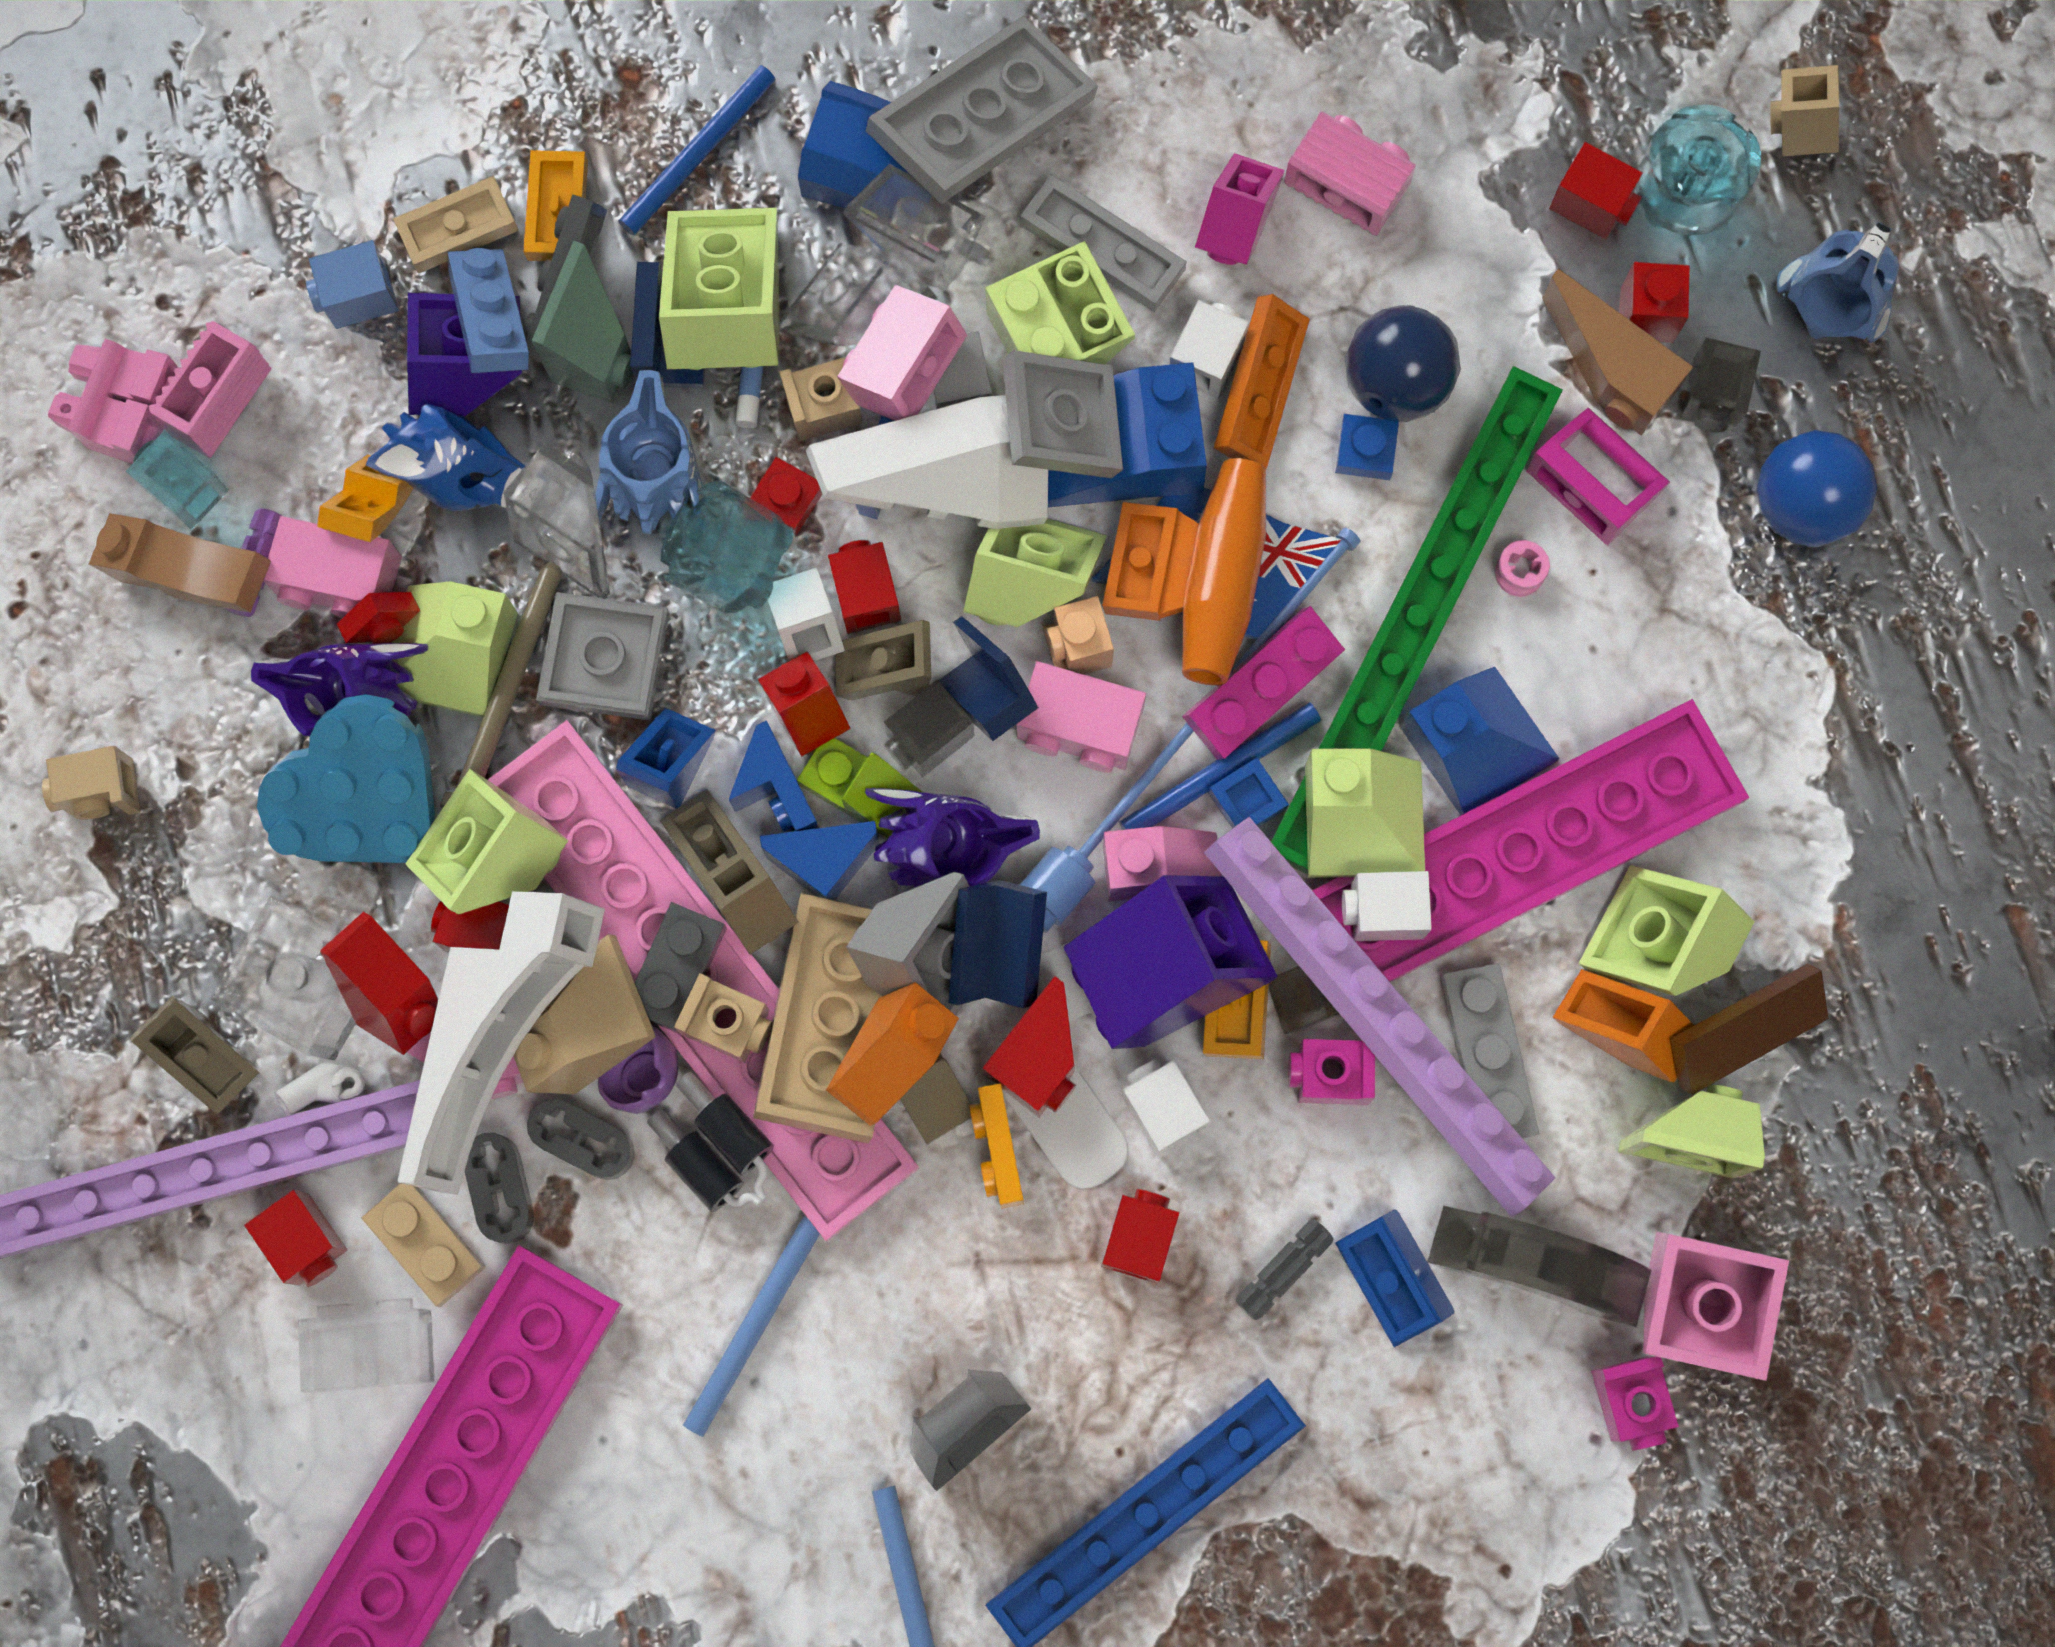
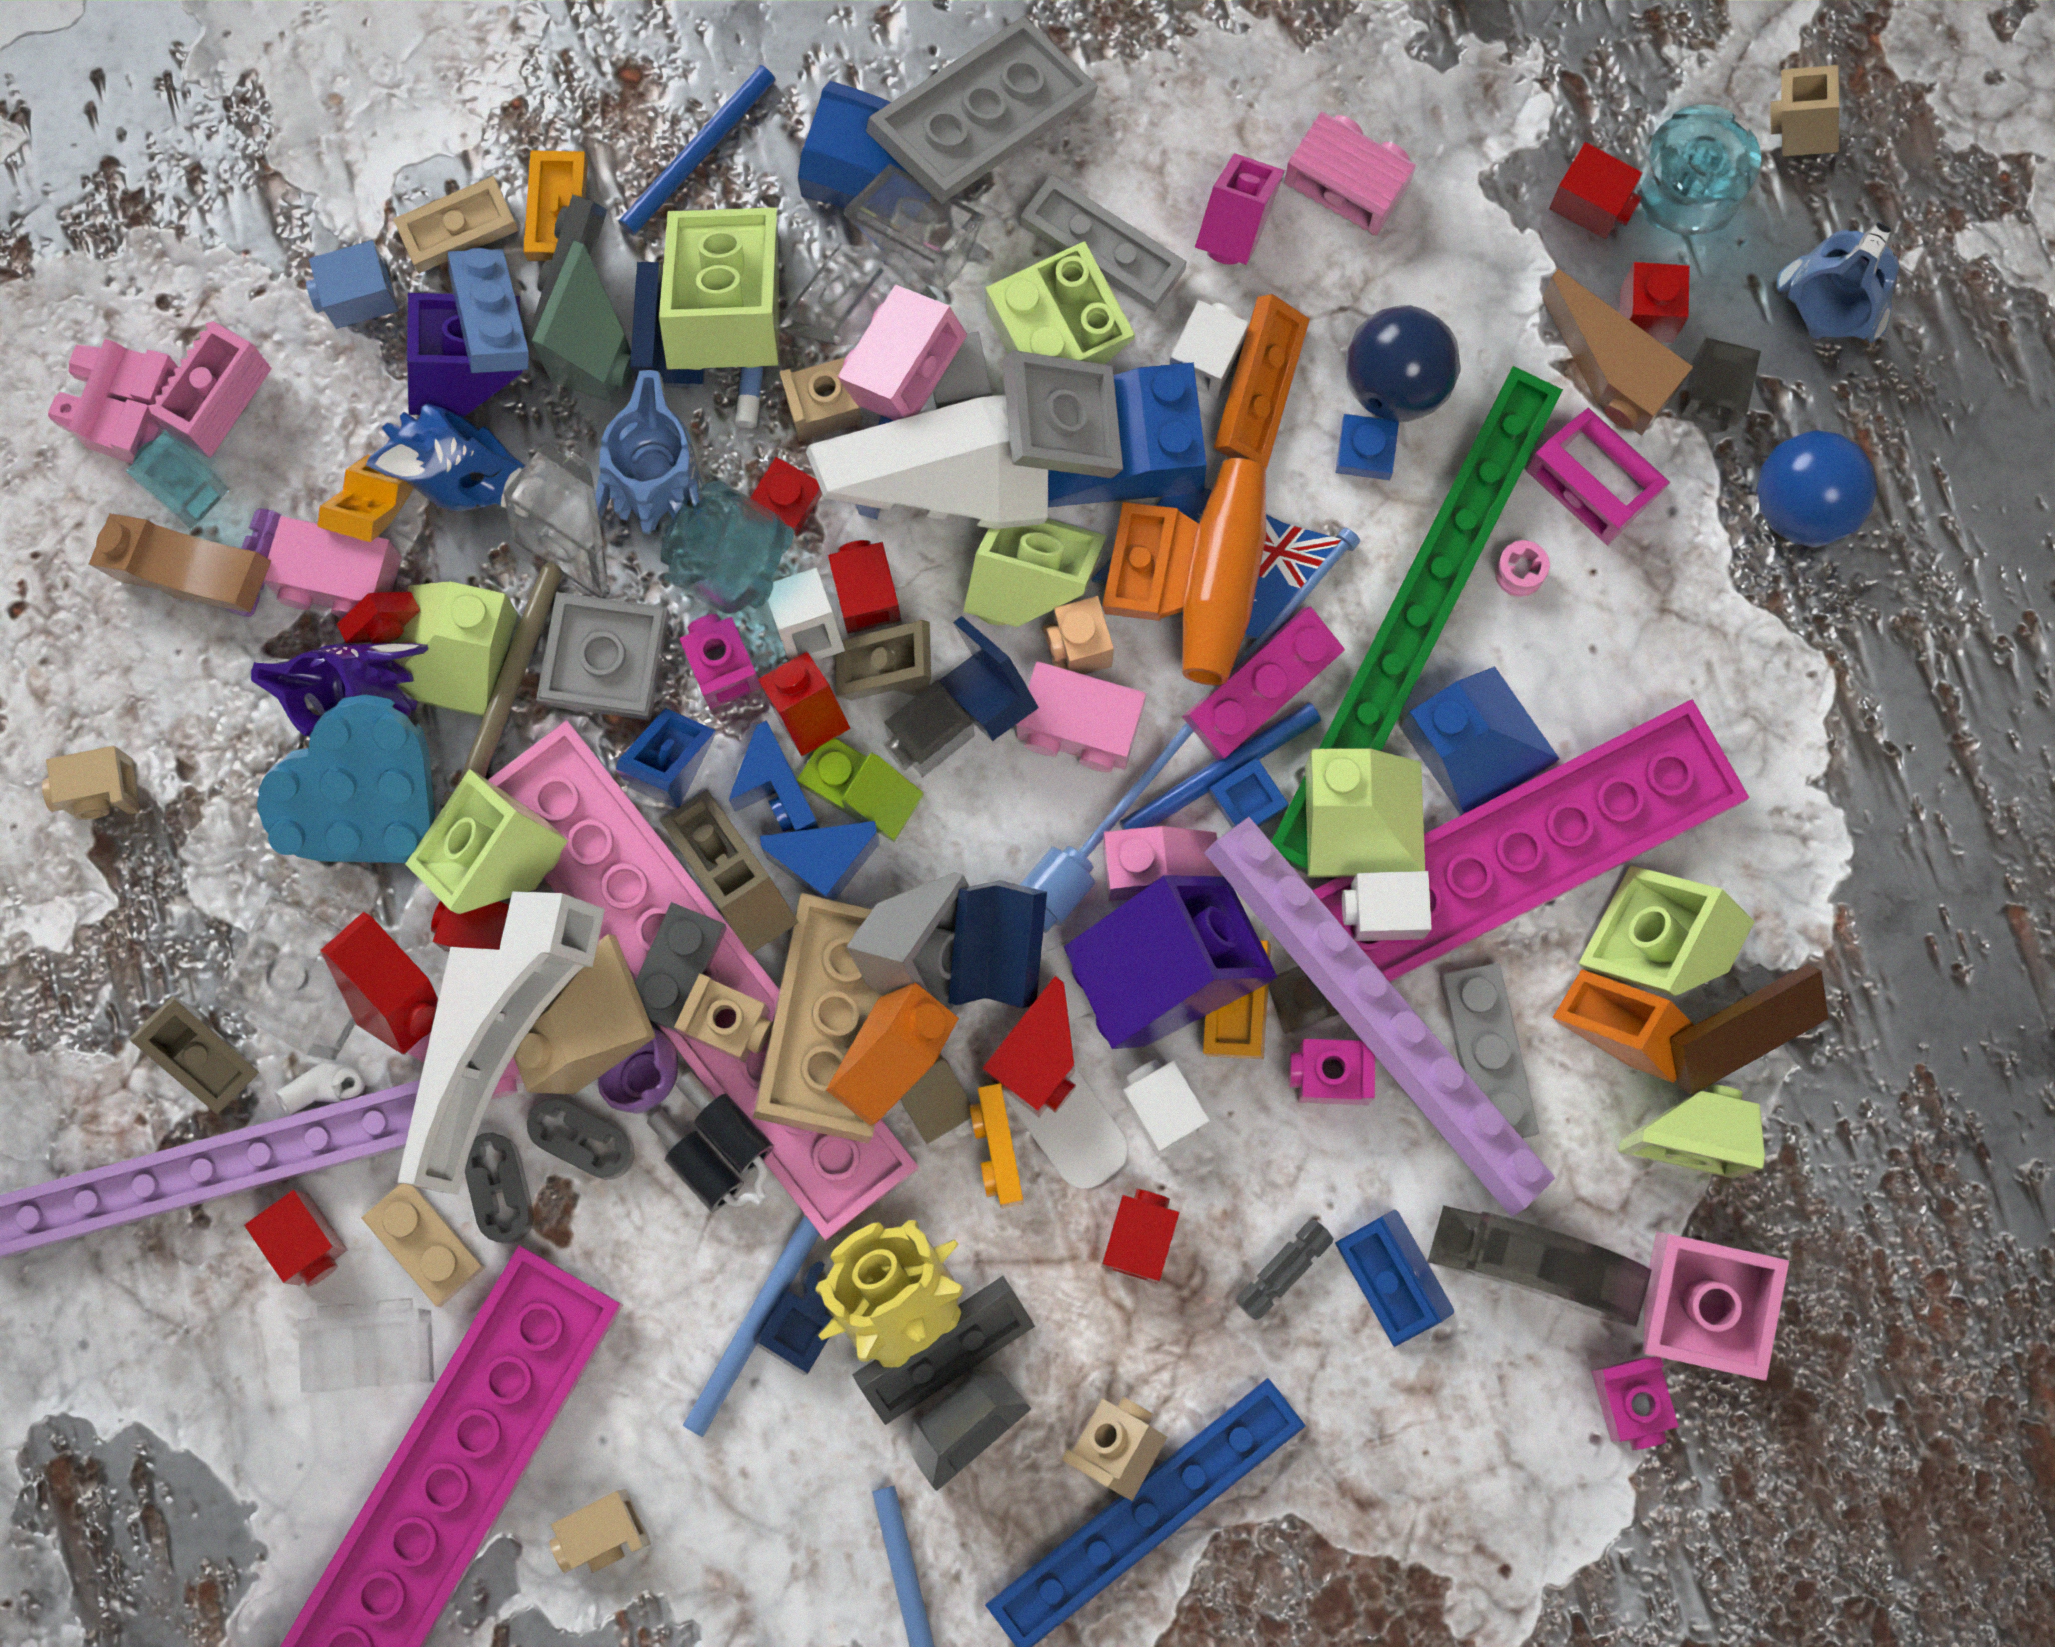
dark purple piece [865,788,1040,893] -> none
none -> tan brick [549,1489,651,1573]
none -> dark pink brick [679,614,762,710]
none -> dark blue plate [754,1261,832,1375]
none -> light yellow brick [815,1220,964,1368]
none -> dark grey plate [852,1276,1035,1425]
none -> tan brick [1061,1396,1168,1501]

